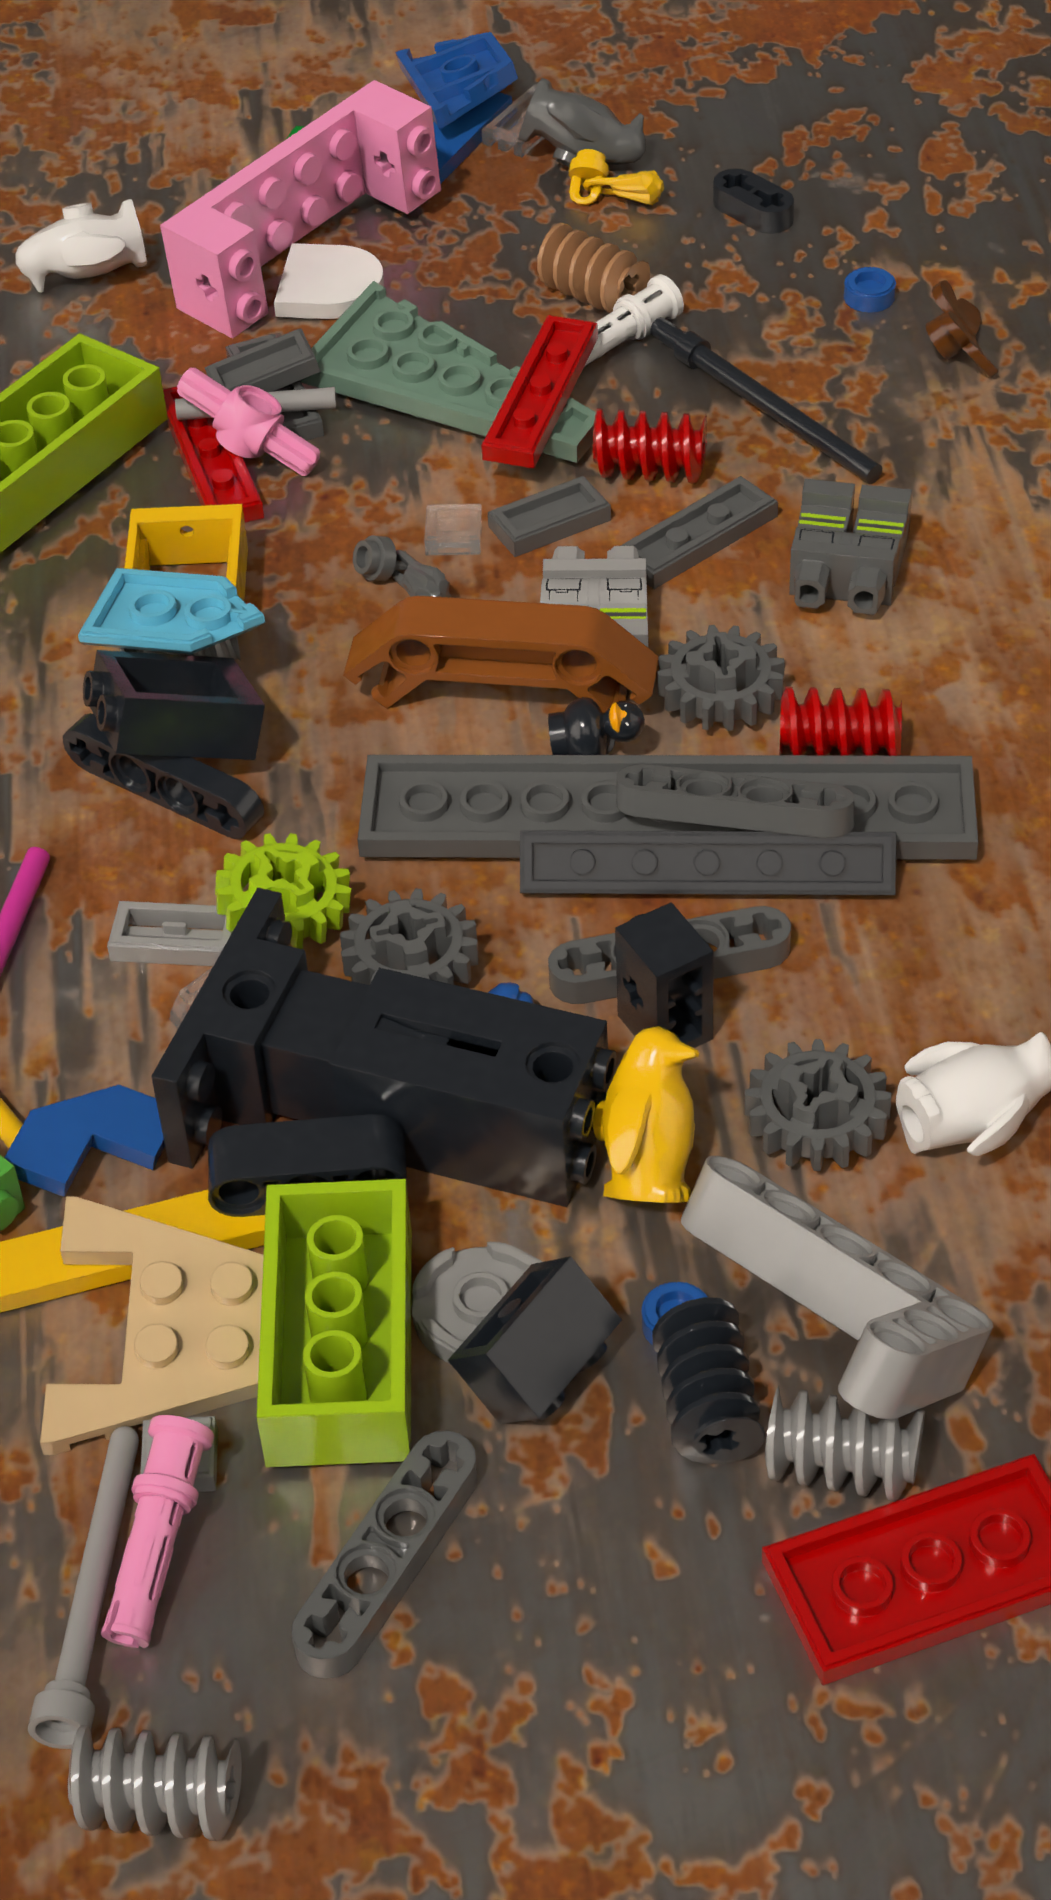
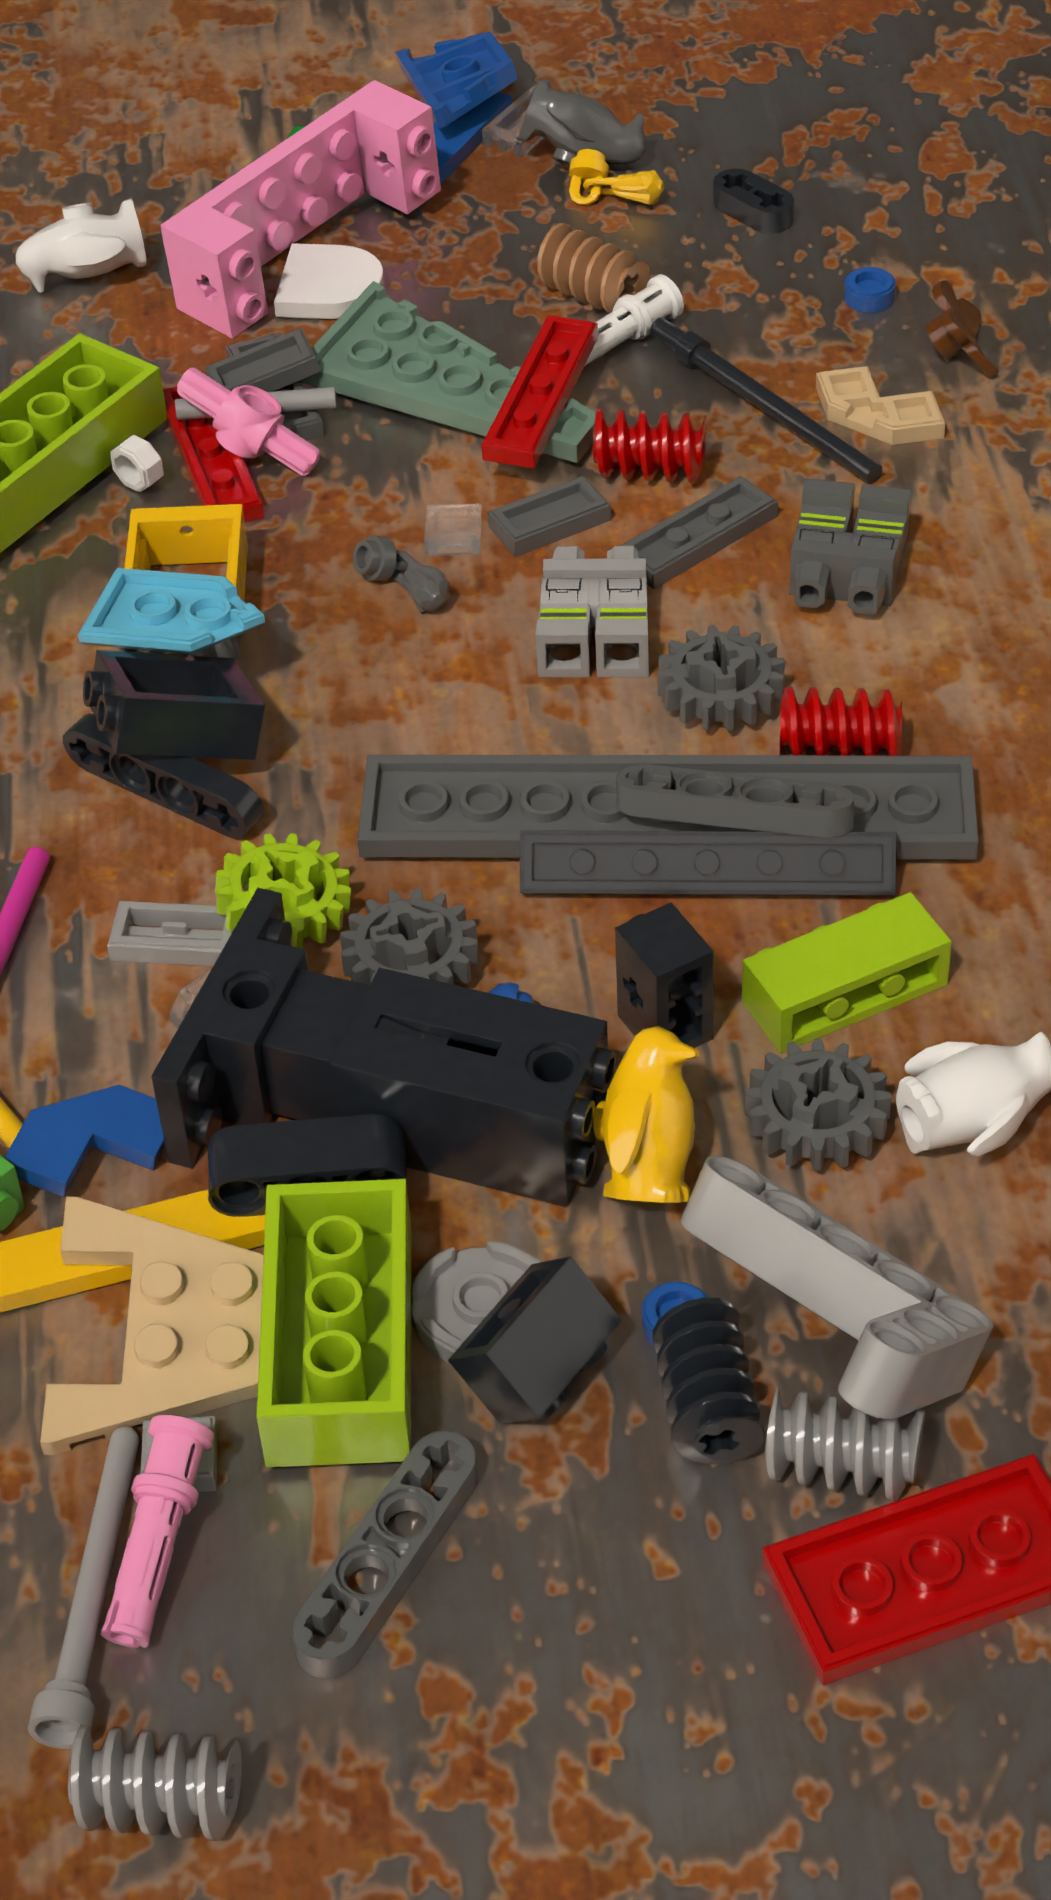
dark orange piece [343,596,659,713] -> none
black animal [548,697,645,755] -> none
dark grey beam [548,906,791,1004] -> none
none -> white tile [110,435,164,493]
none -> lime brick [742,892,952,1054]
none -> tan tile [816,366,945,445]

